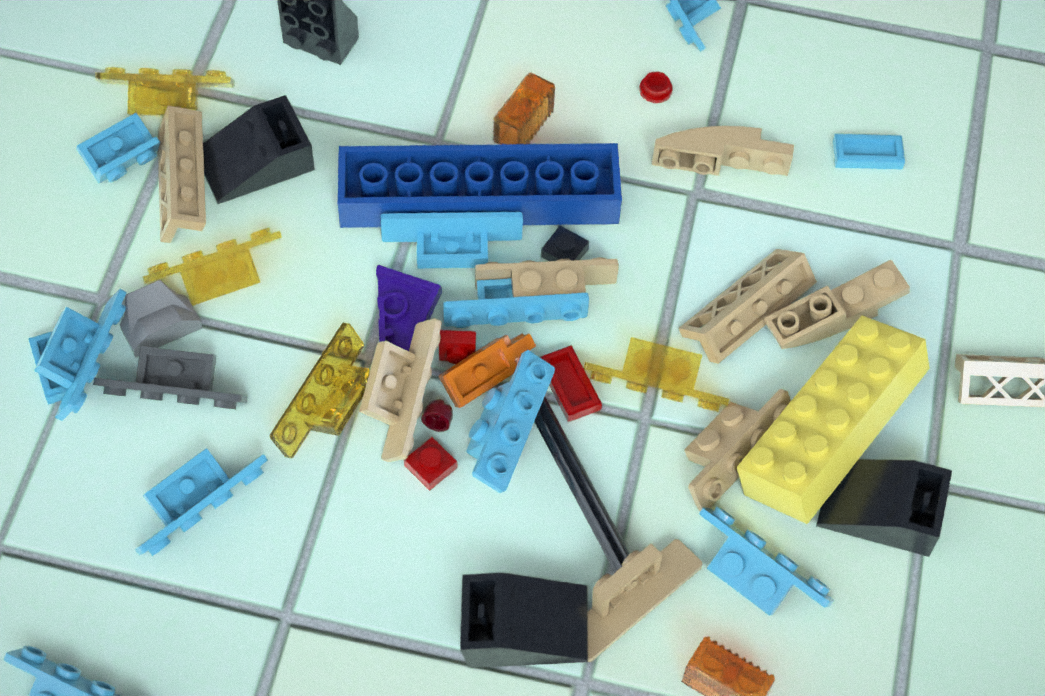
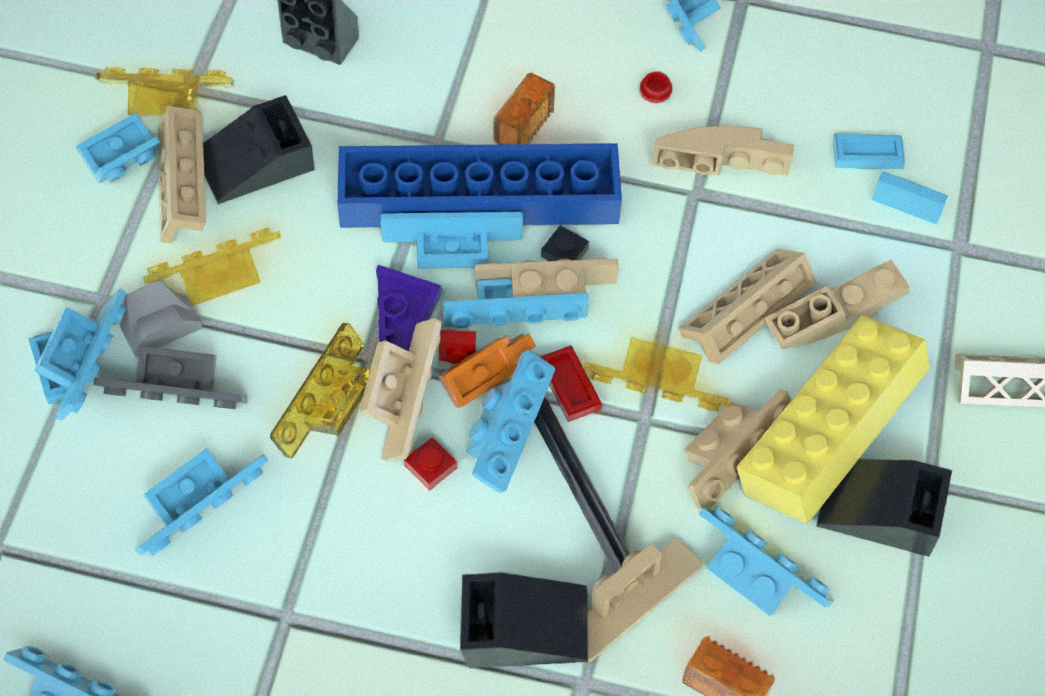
dark red hinge [421,399,453,432] -> none
none -> medium azure tile [872,171,948,225]

